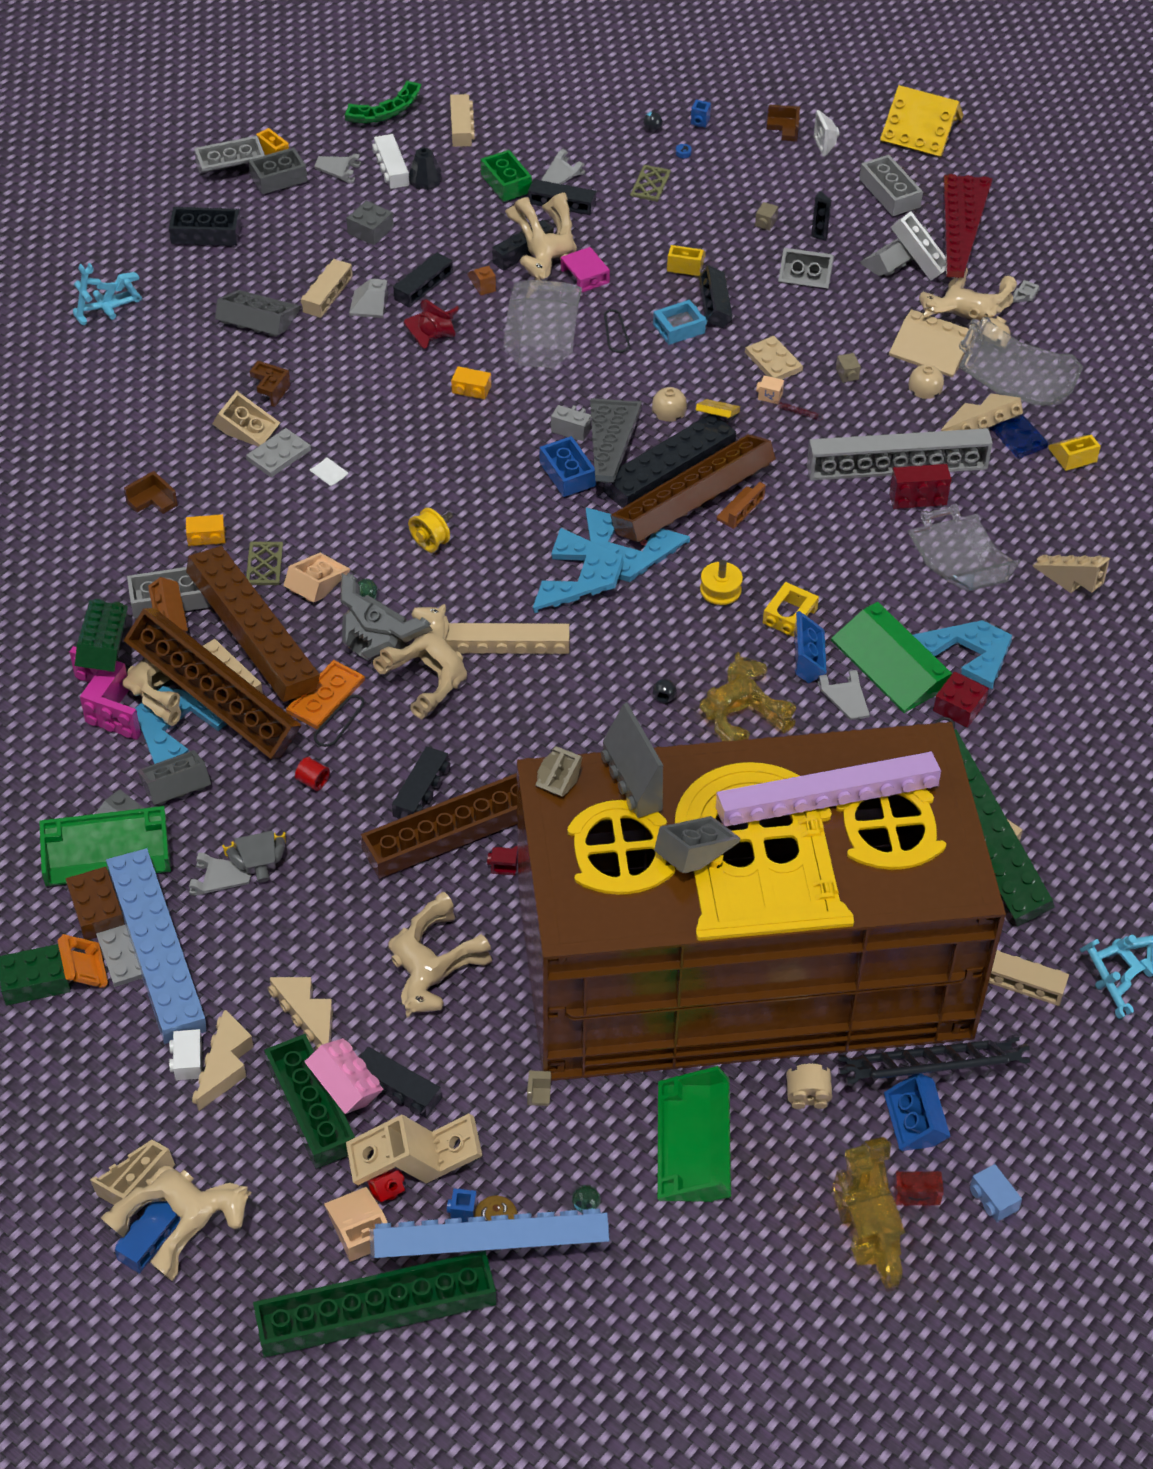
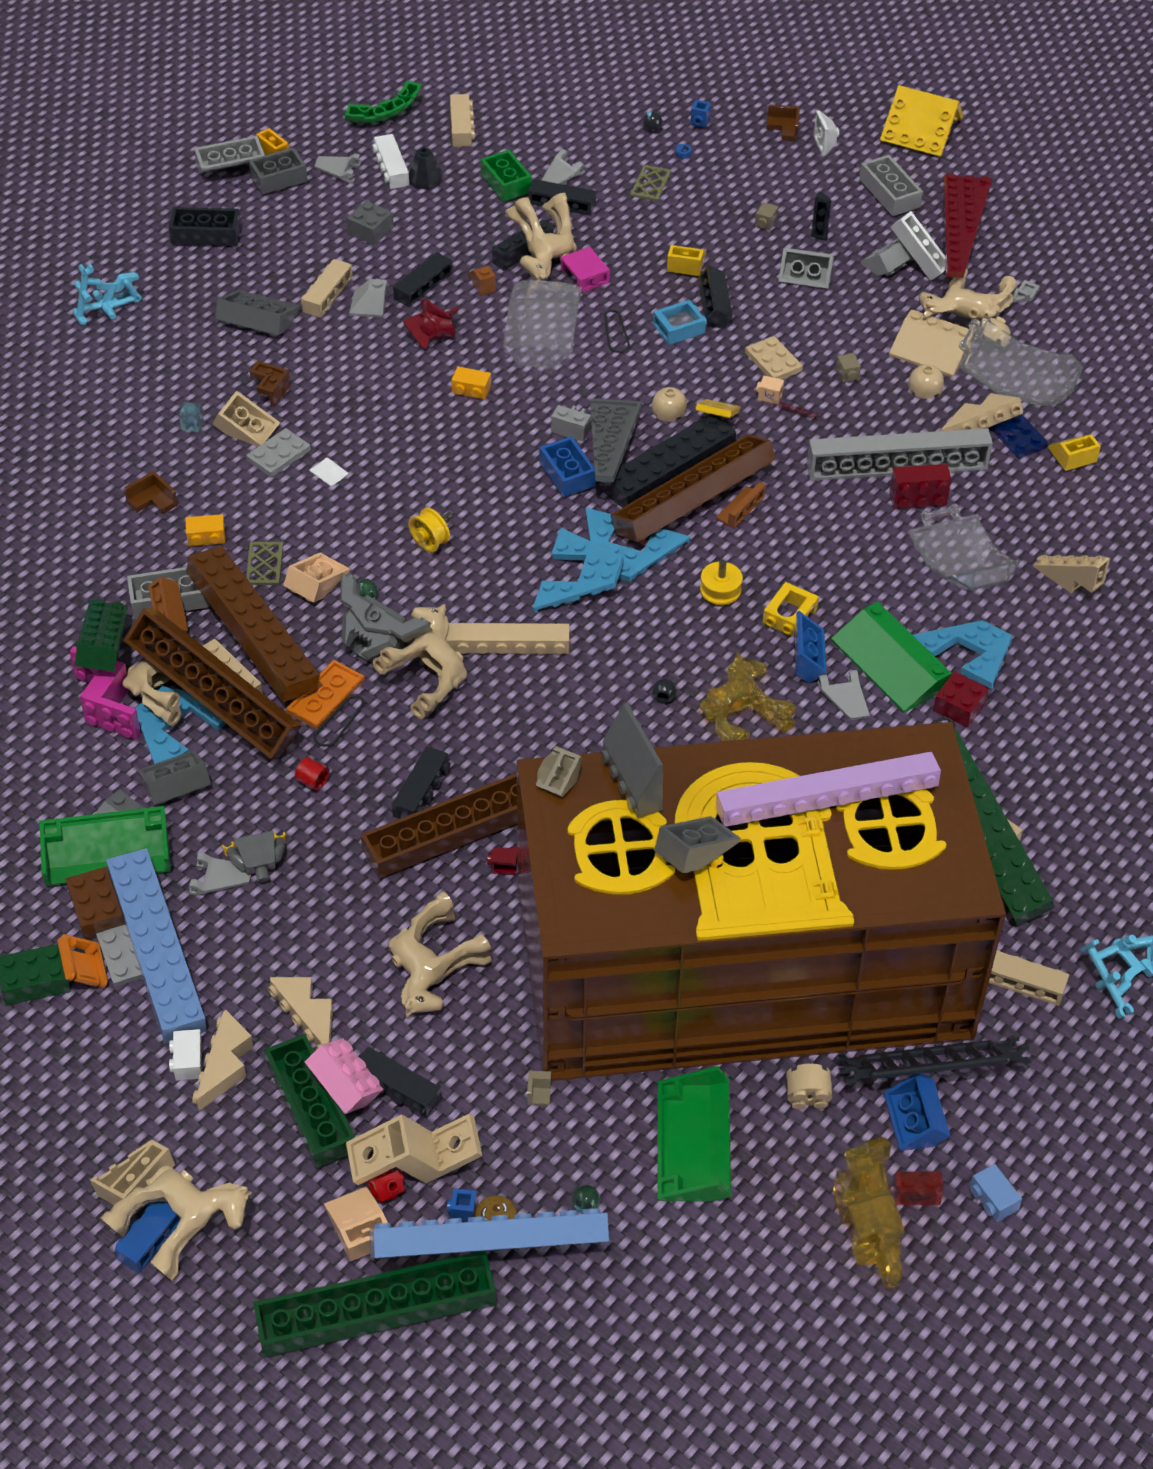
none -> clear light blue brick [179,402,203,432]

